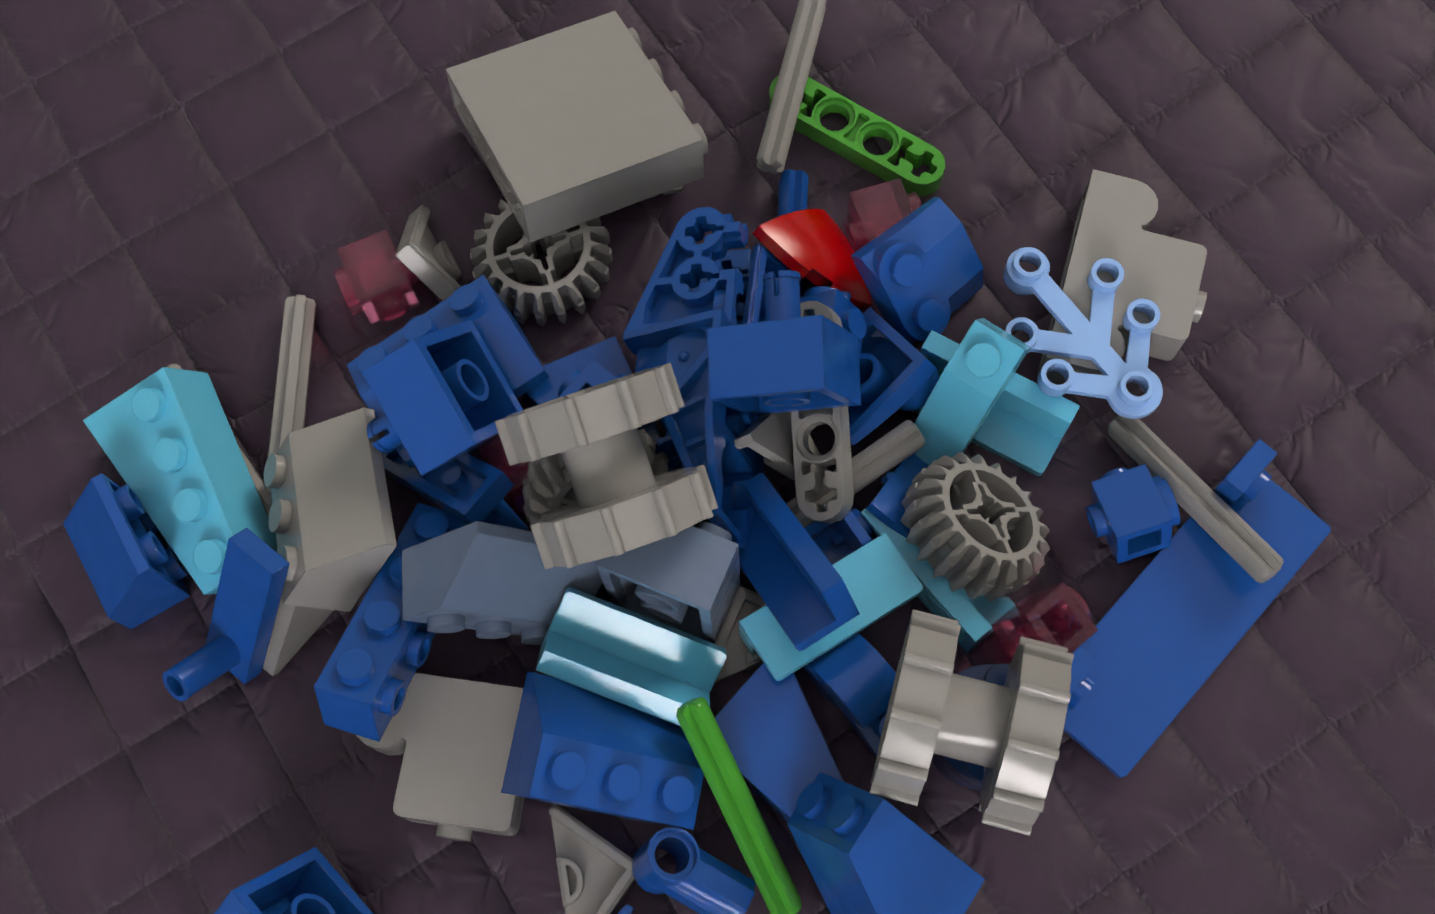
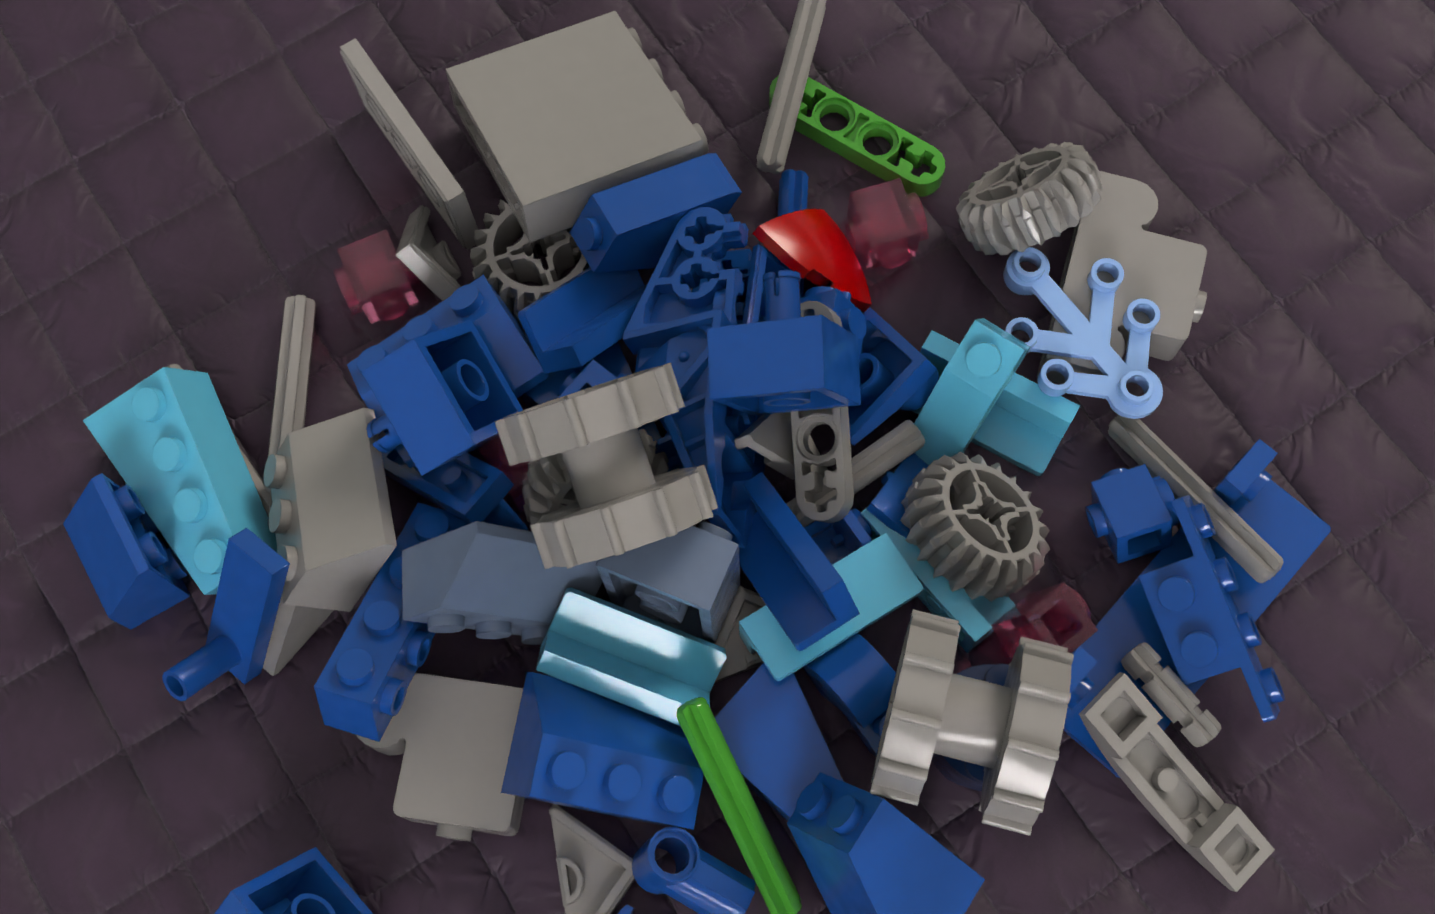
blue slope [851,197,984,344] -> none
none -> light grey tile [340,38,478,250]
none -> blue panel [518,267,647,374]
none -> blue slope [570,153,742,273]
none -> light grey gear [956,142,1103,255]
none -> light grey slope [1079,672,1275,892]
none -> light grey axle [1121,642,1222,747]
none -> blue bracket [1138,495,1285,723]

